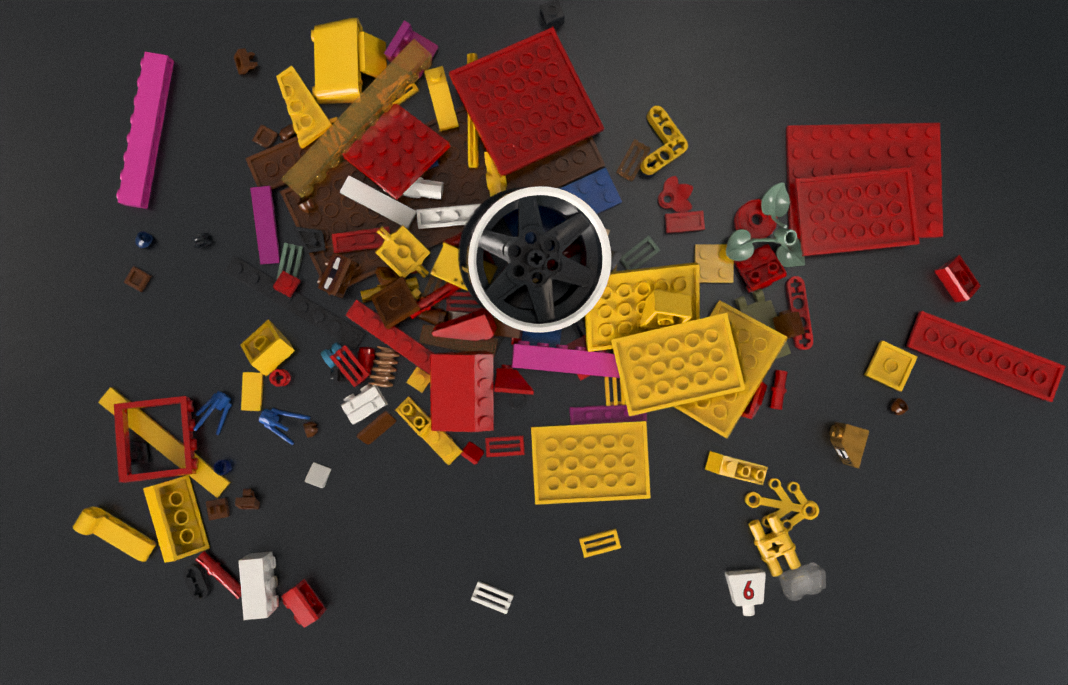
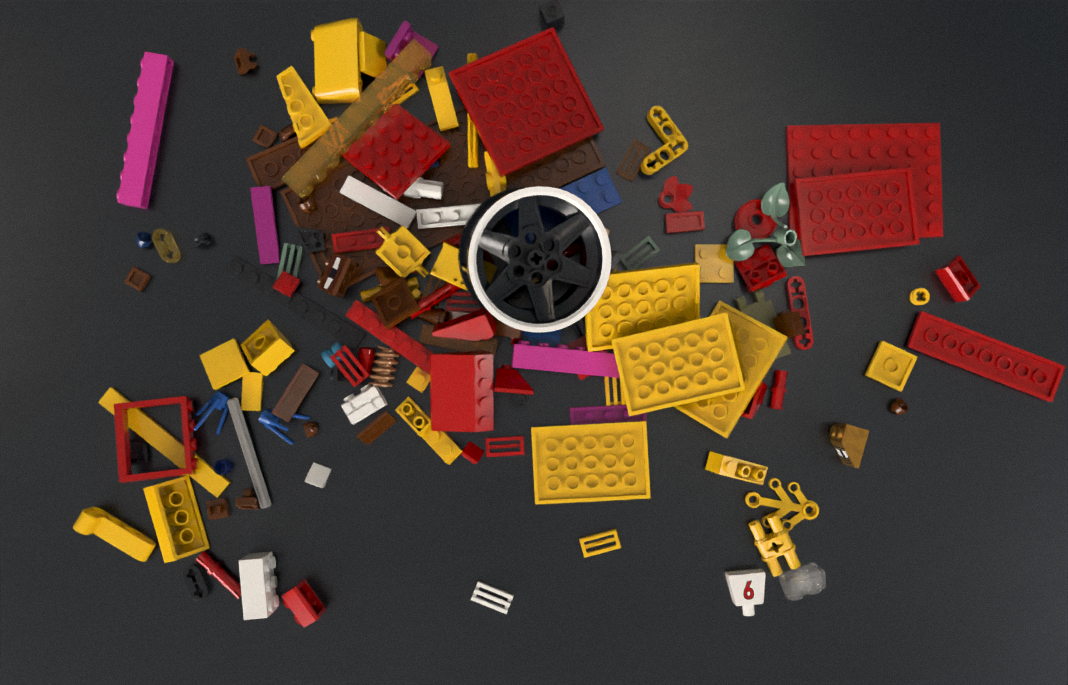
red bush [269,369,291,387] -> none
yellow slope [639,289,692,330] -> none
none -> clear yellow beam [152,228,181,263]
none -> yellow tile [199,338,250,390]
none -> light grey axle [227,398,272,509]
none -> reddish brown plate [271,363,319,423]
none -> yellow bush [909,288,930,305]

